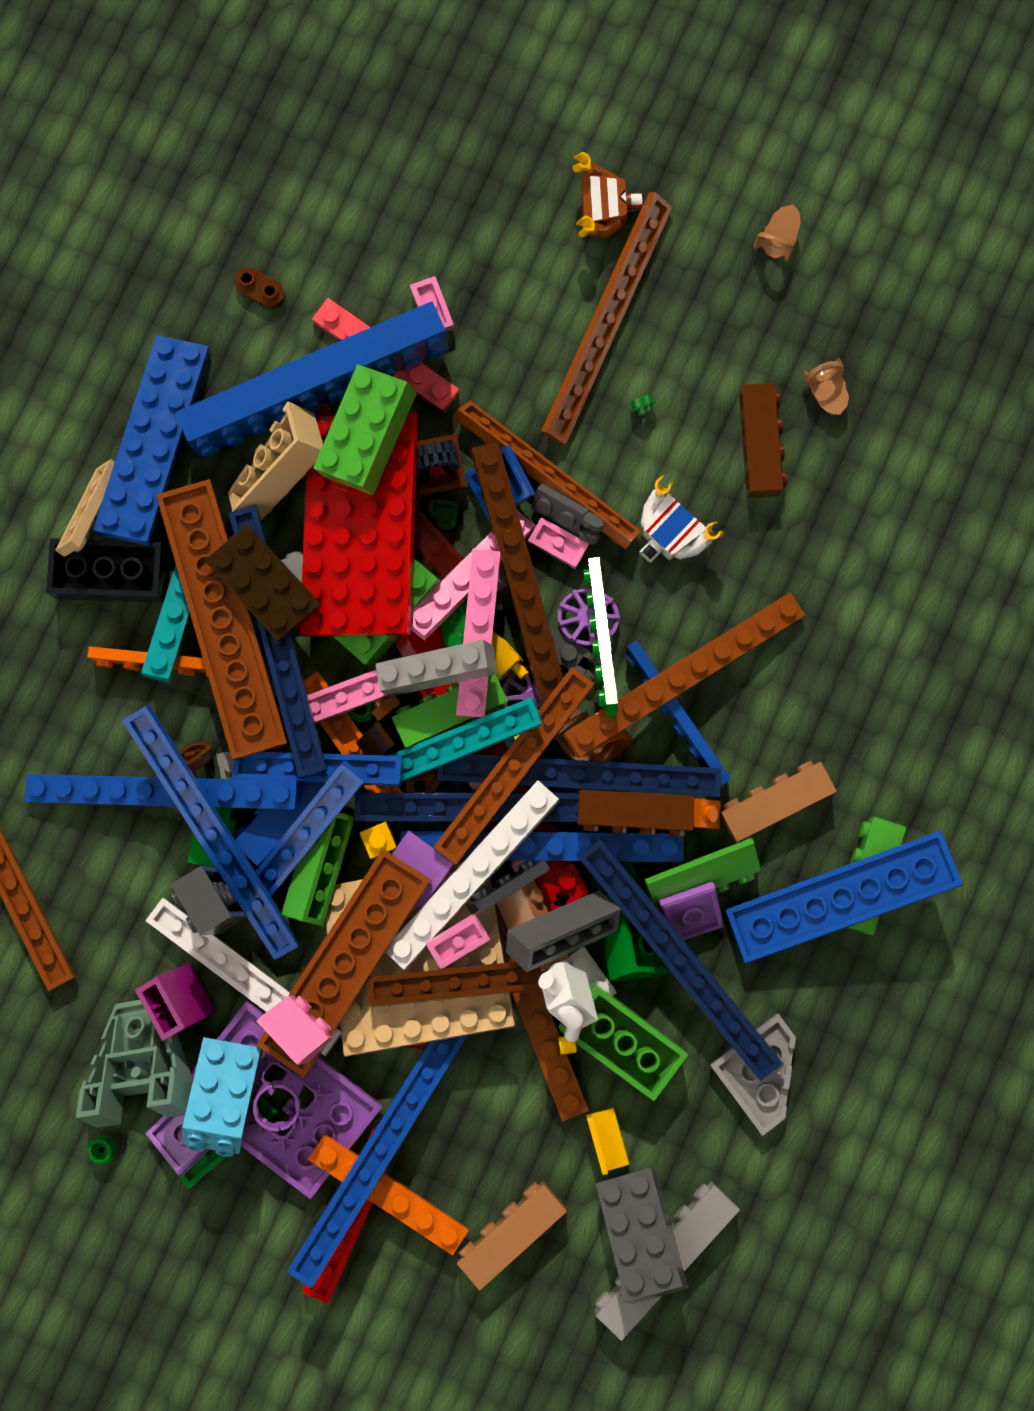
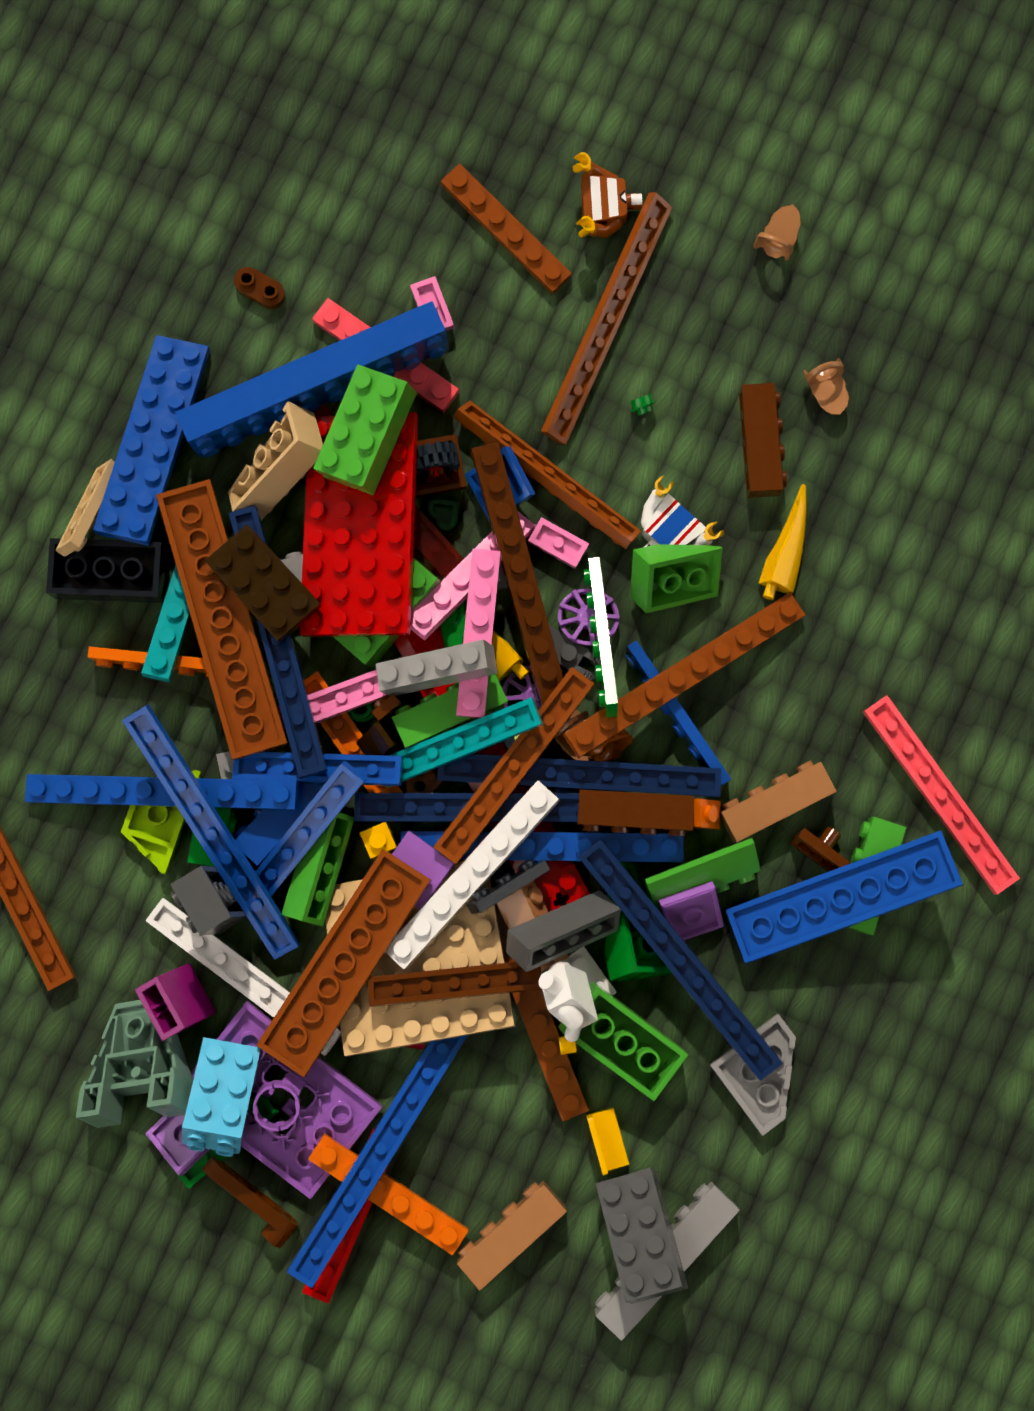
green plate [88,1135,116,1164] -> none
reddish brown plate [179,742,212,773] -> none
bright pink slope [257,996,334,1065] -> none
bright pink plate [425,914,490,969] -> none
dark grey hinge [531,483,604,545] -> none
none -> lime wing [121,770,203,874]
none -> reddish brown beam [203,1156,299,1249]
none -> dark orange plate [440,163,572,295]
none -> bright green slope [630,544,723,613]
none -> yellow piece [758,484,806,600]
none -> reddish brown tile [790,827,850,872]
none -> coral plate [863,695,1020,895]

